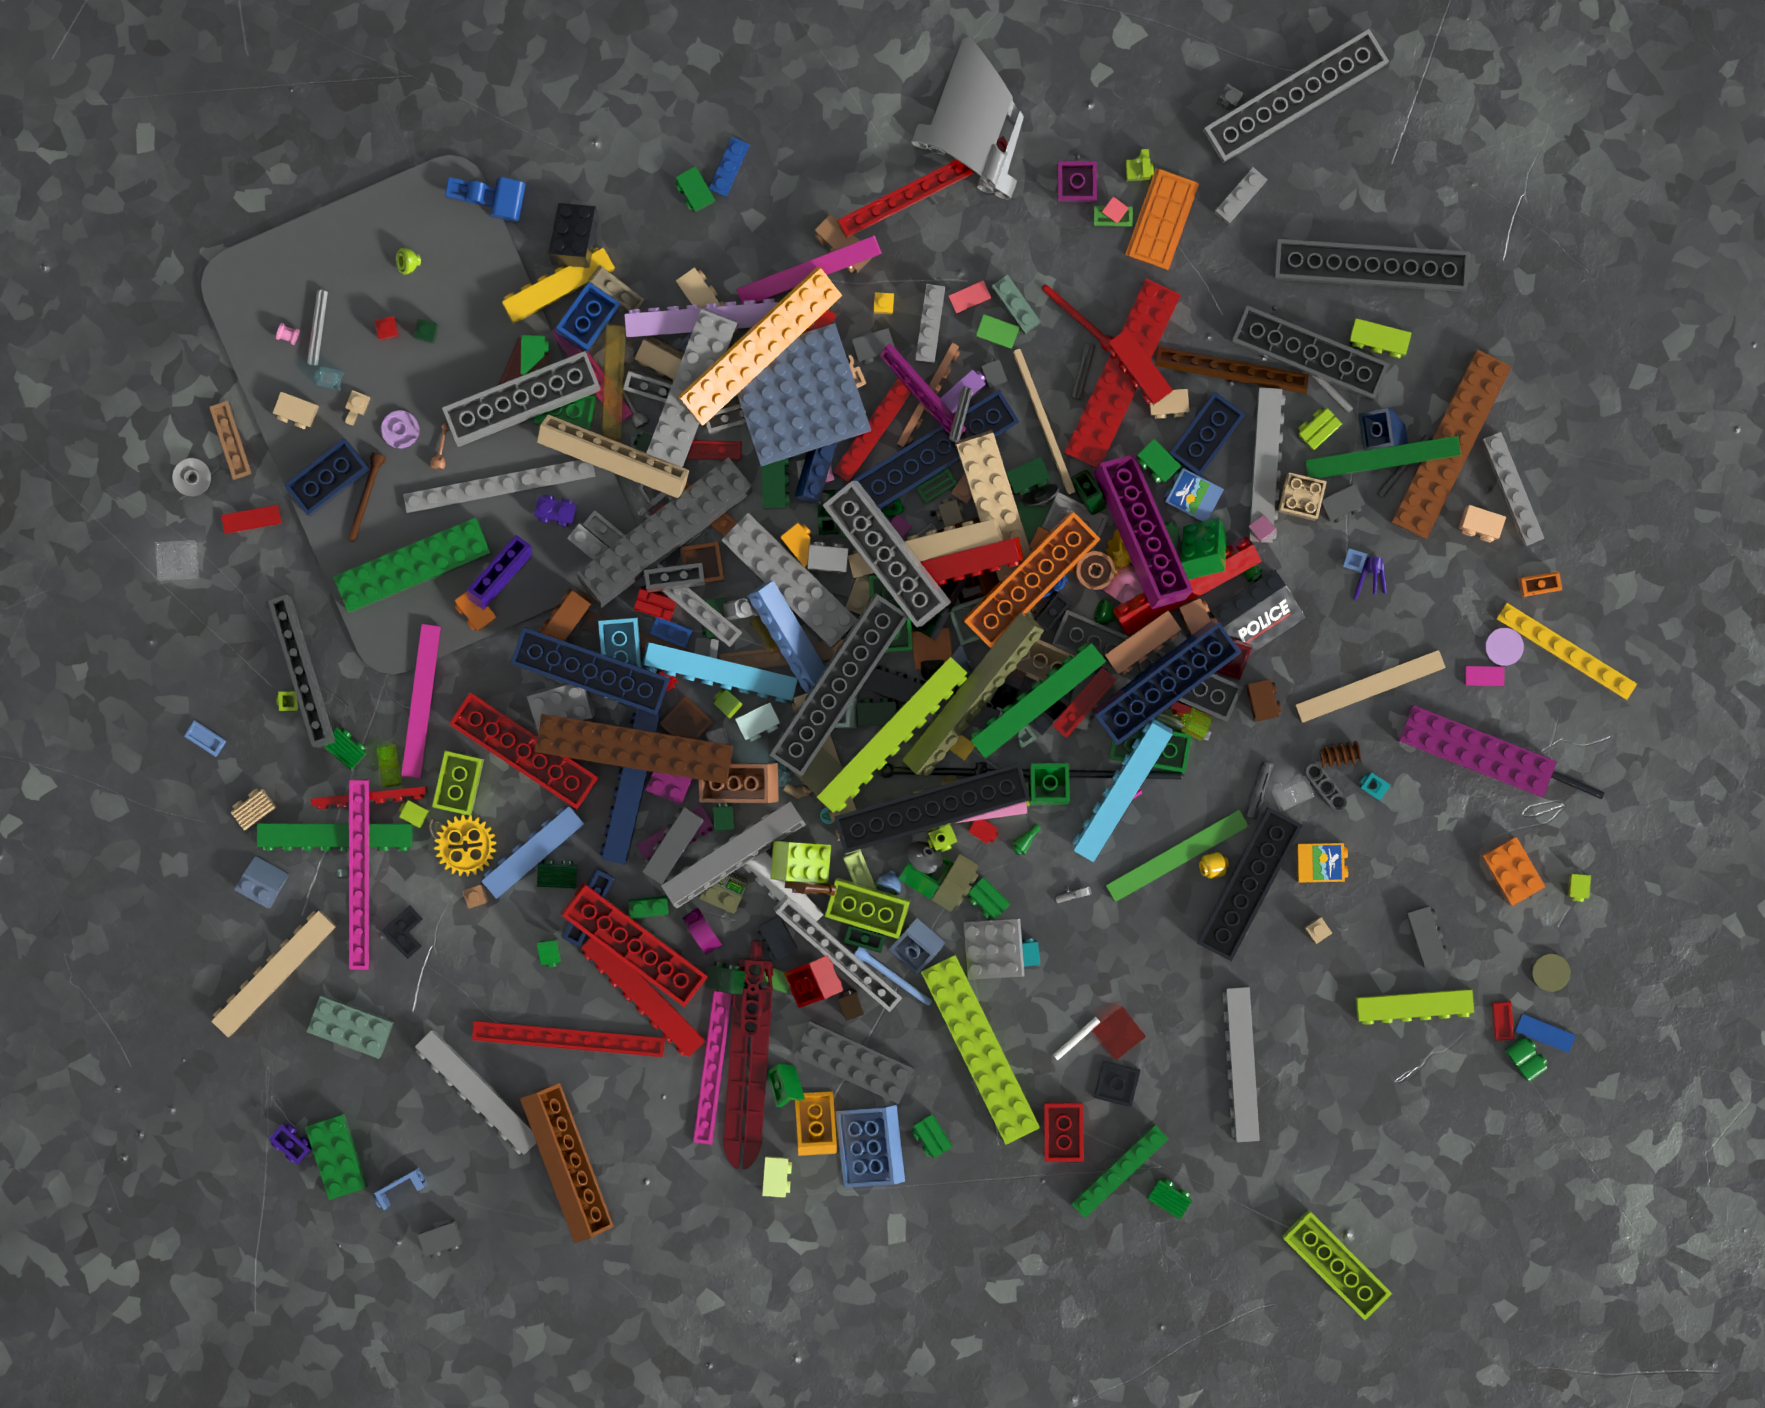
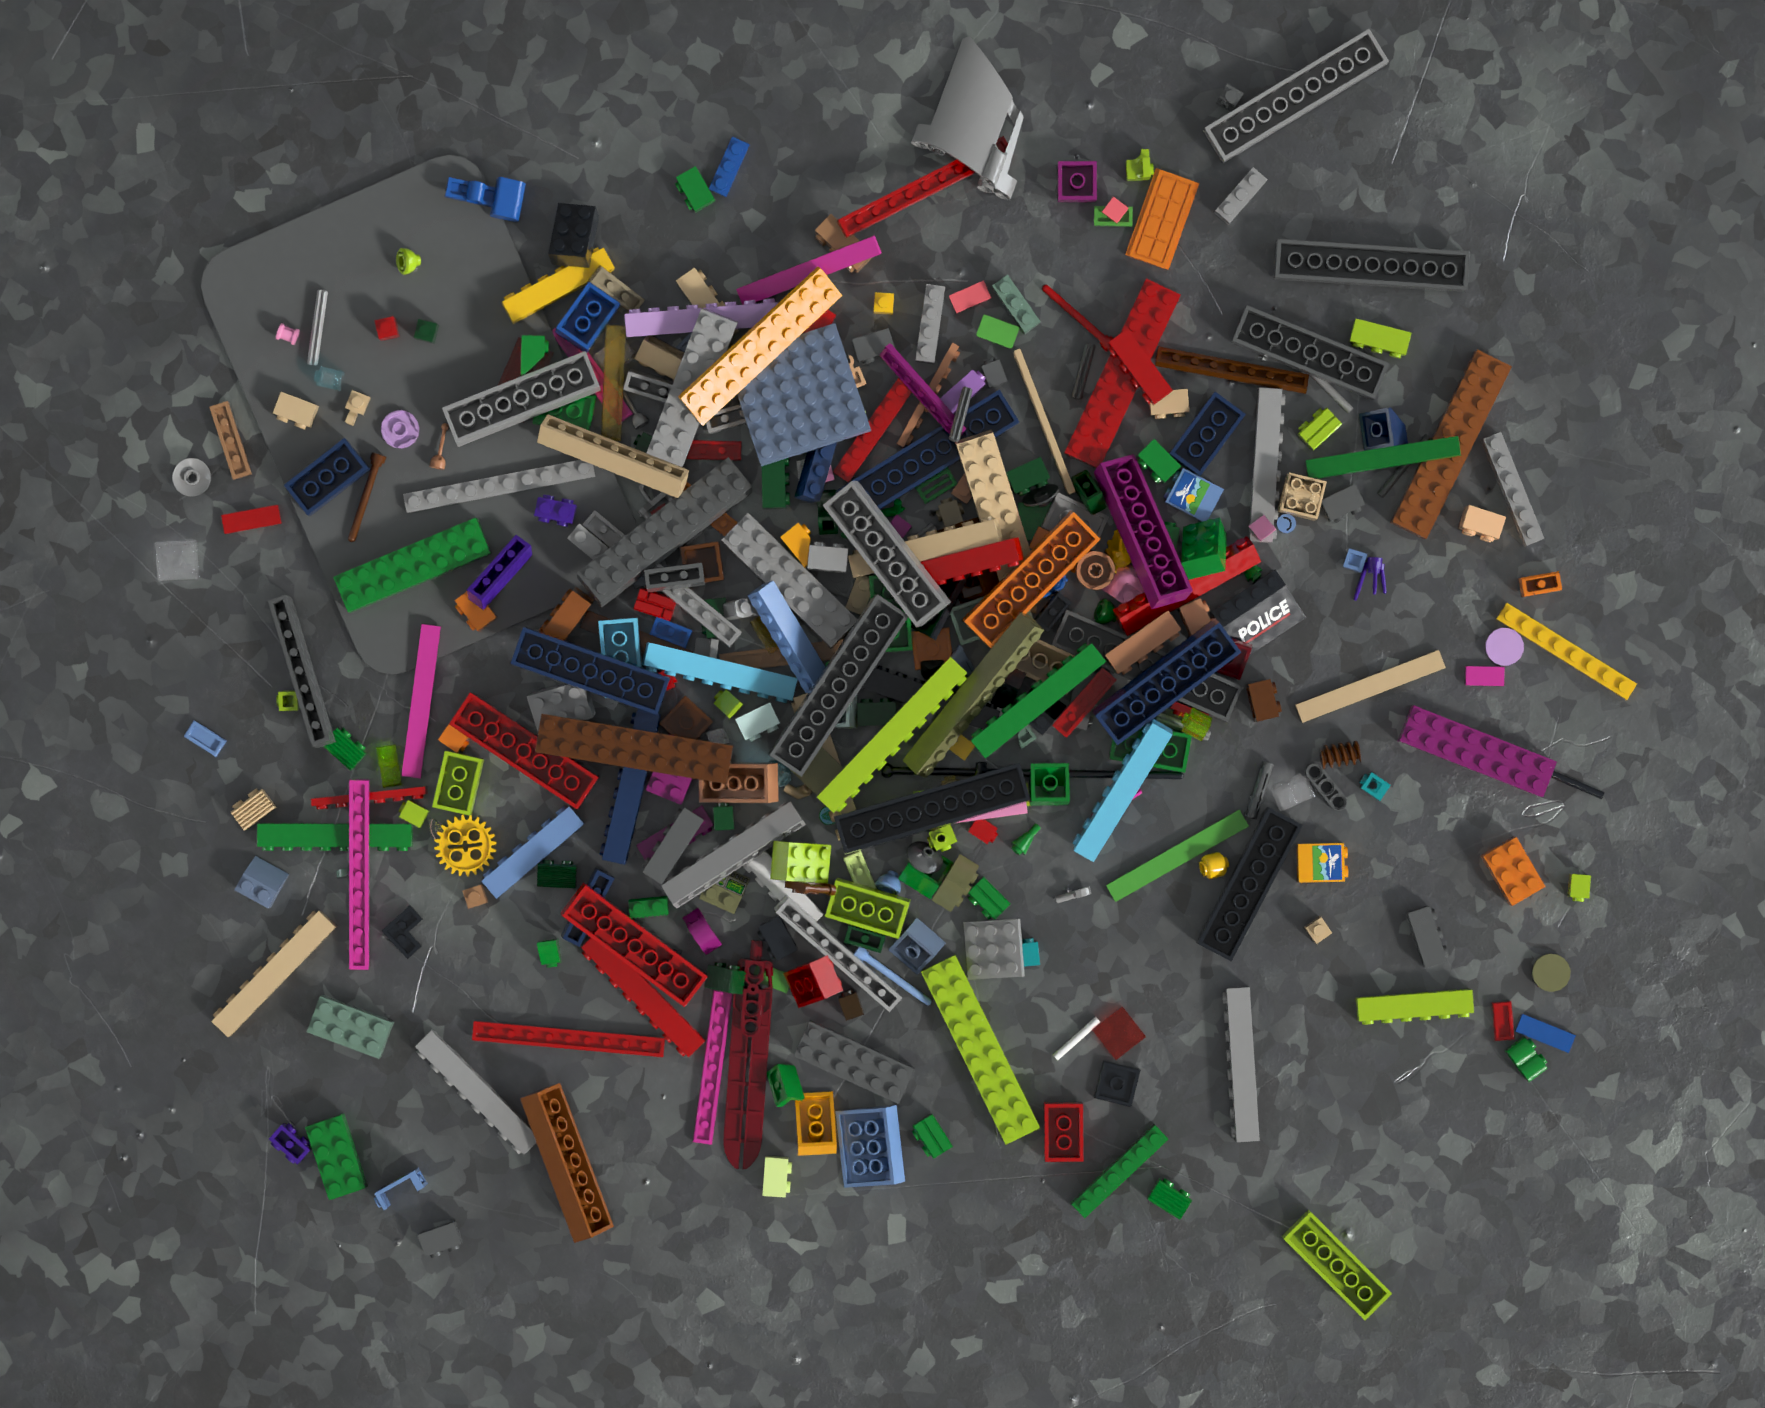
none -> orange brick [438,724,469,753]
none -> medium blue tile [1276,514,1296,533]

